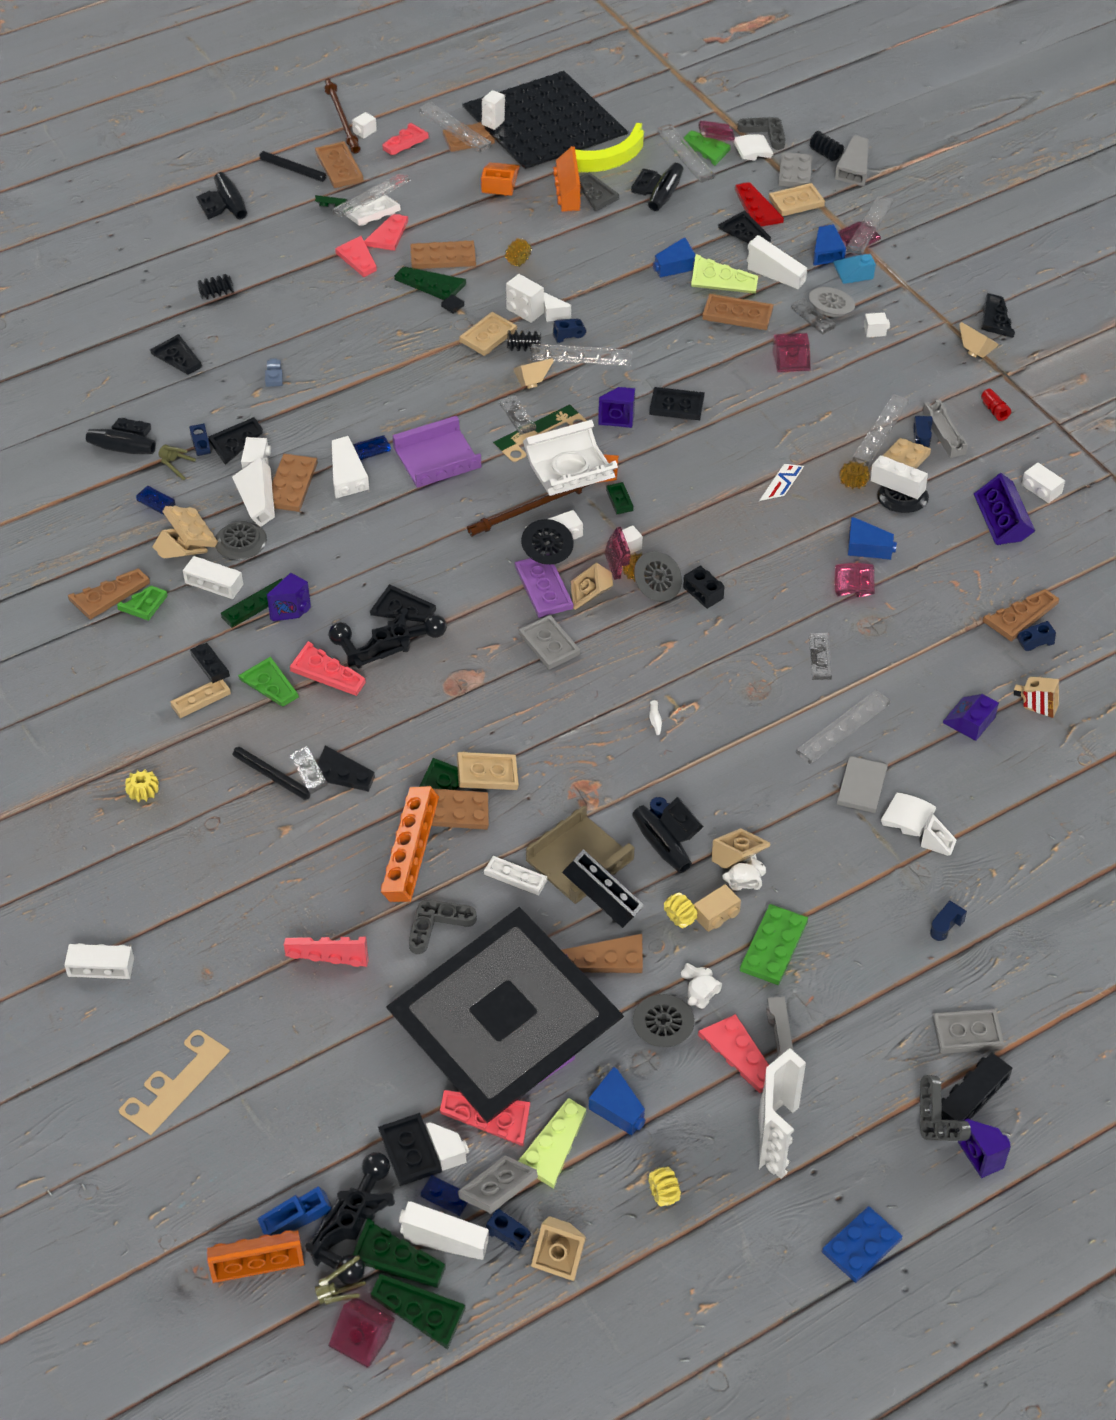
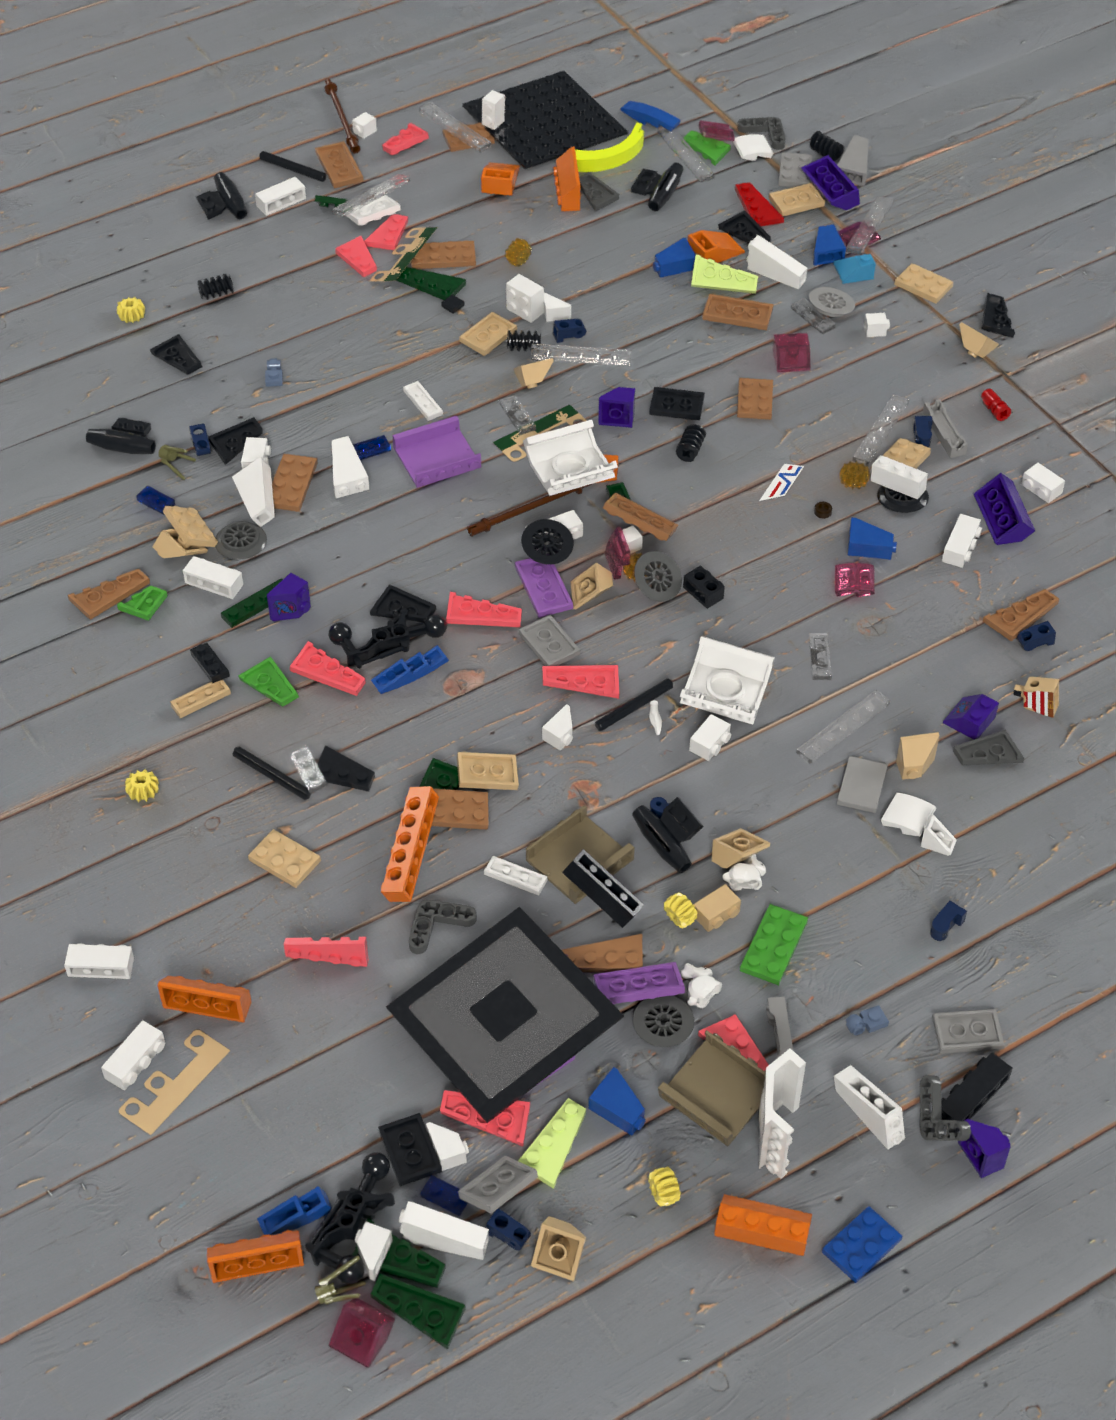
none -> white brick [101,1020,165,1091]
none -> light yellow gear [116,297,145,323]
none -> orange slope [158,975,252,1023]
none -> tan plate [248,829,321,888]
none -> white brick [255,177,306,216]
none -> white slope [355,1222,393,1281]
none -> piece [370,227,438,281]
none -> blue slope [371,645,449,694]
none -> white tile [403,381,443,421]
none -> coral wing [446,592,522,627]
none -> coral wing [542,665,619,699]
none -> white slope [542,704,573,751]
none -> medium lavender plate [593,962,685,1005]
none -> black axle [595,678,673,731]
none -> medium nougat plate [603,493,678,541]
none -> blue slope [621,101,680,132]
none -> dark tan panel [658,1031,766,1147]
none -> black piece [676,424,706,462]
none -> white panel [680,636,775,725]
none -> orange slope [688,230,745,263]
none -> white brick [689,714,731,761]
none -> orange slope [715,1194,812,1256]
none -> medium nougat plate [737,378,773,420]
none -> dark purple slope [801,155,860,210]
none -> dark brown tile [814,502,832,519]
none -> white slope [834,1065,905,1150]
none -> sand blue plate [846,1005,889,1035]
none -> tan plate [894,263,954,304]
none -> tan slope [896,732,940,780]
none -> white brick [942,514,982,568]
none -> dark grey wing [953,730,1024,765]

